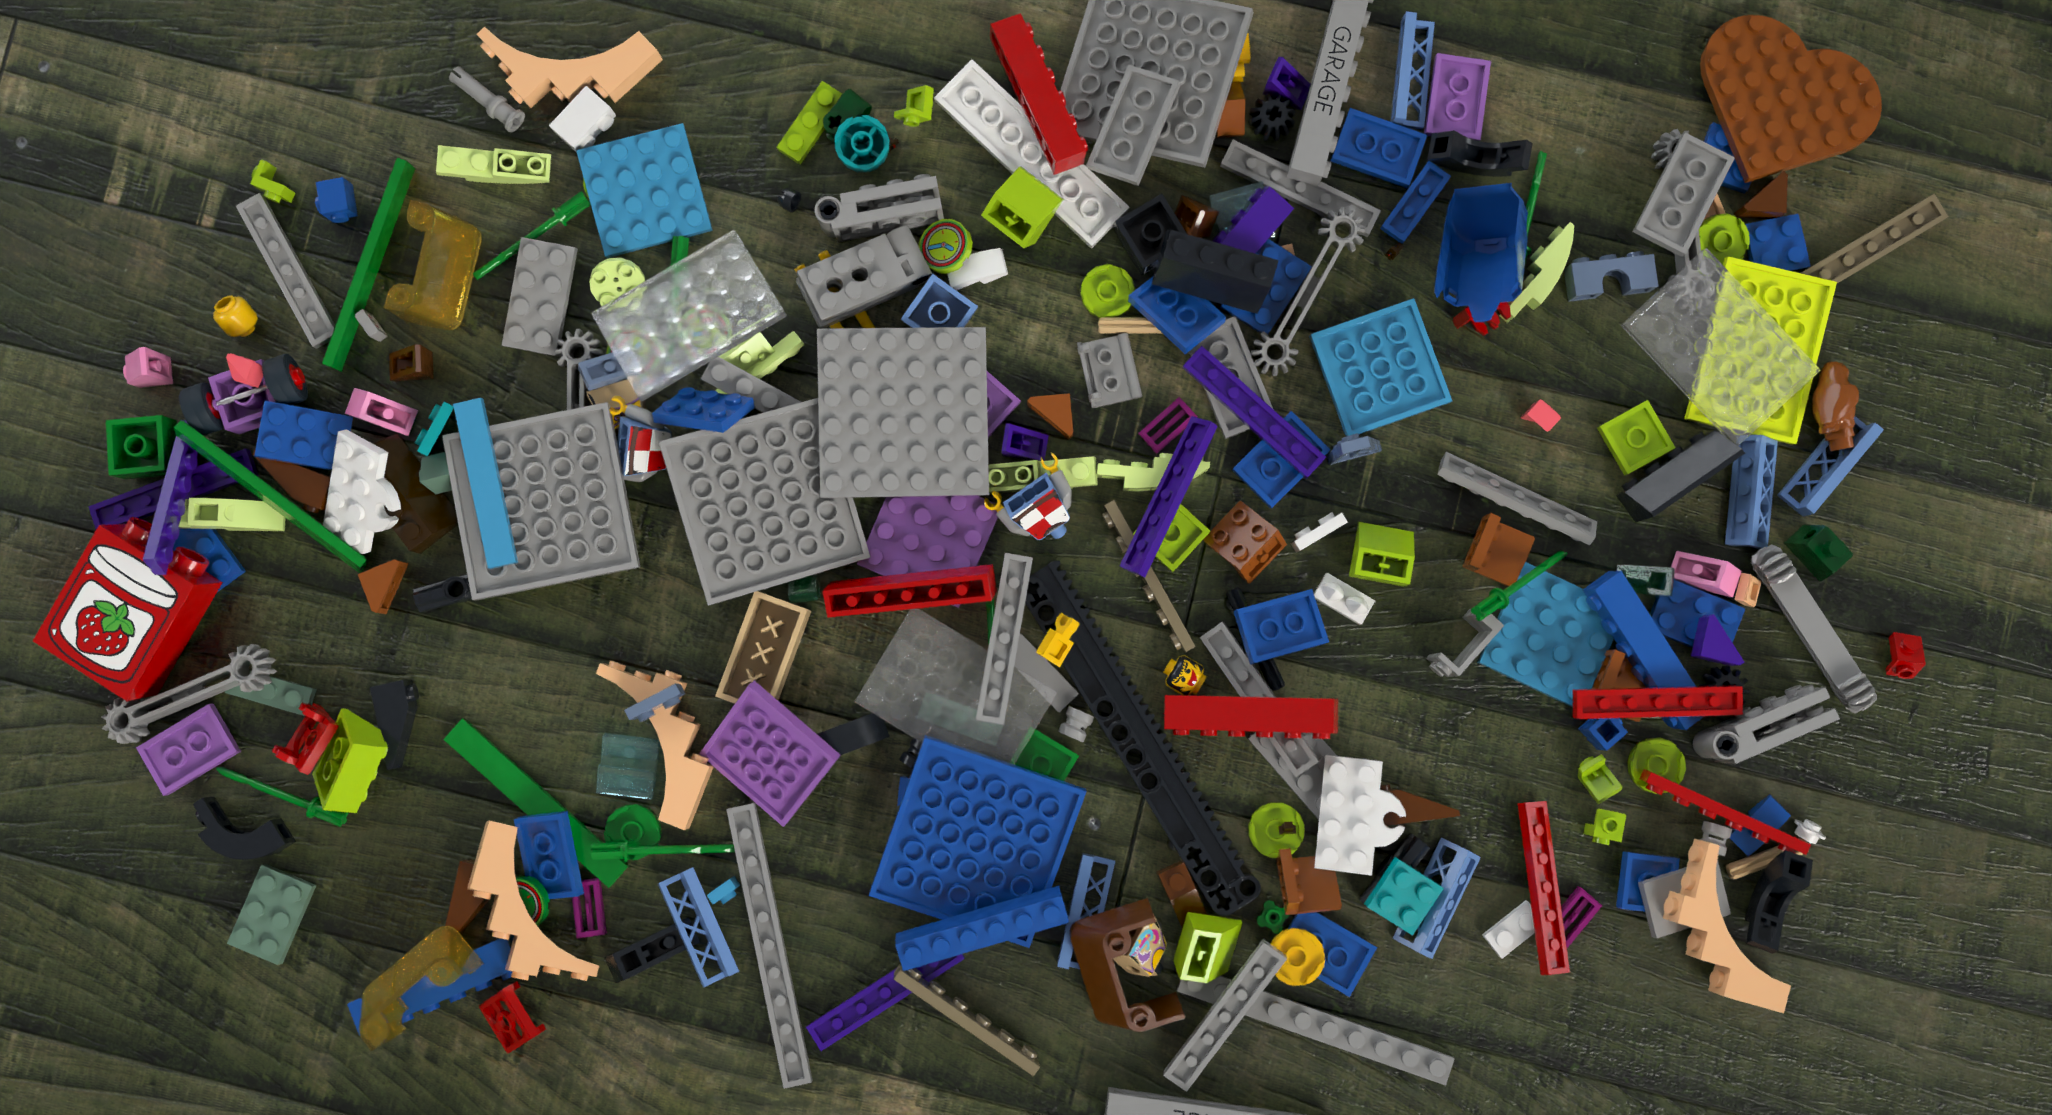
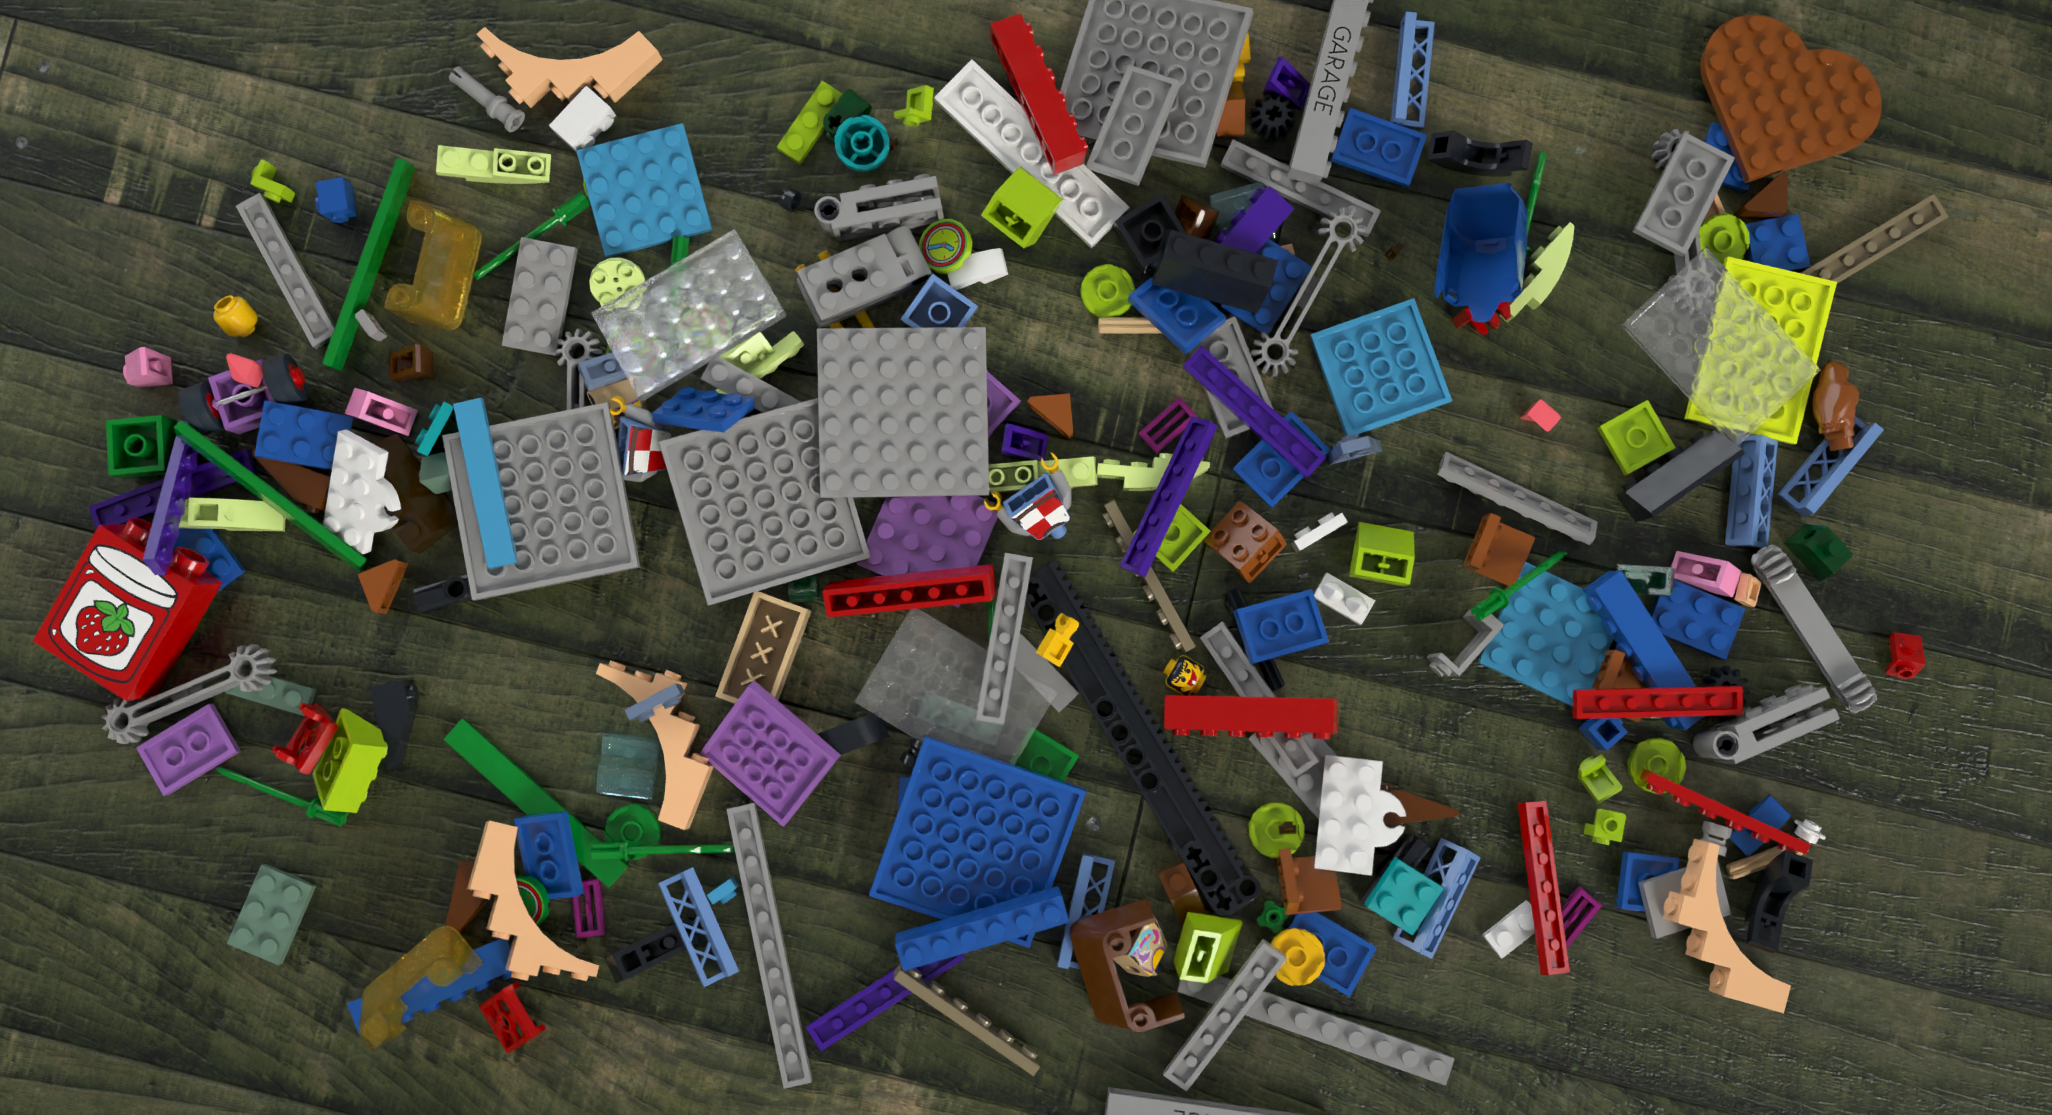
black arch [193,797,296,860] -> none
light grey wheel [1058,706,1094,743] -> none
light grey piece [1077,333,1143,408] -> none
blue plate [1380,161,1451,244] -> none
medium lavender plate [1424,53,1491,141] -> none
sand blue arch [1564,251,1658,302] -> none
dark purple slope [1691,614,1745,666] -> none

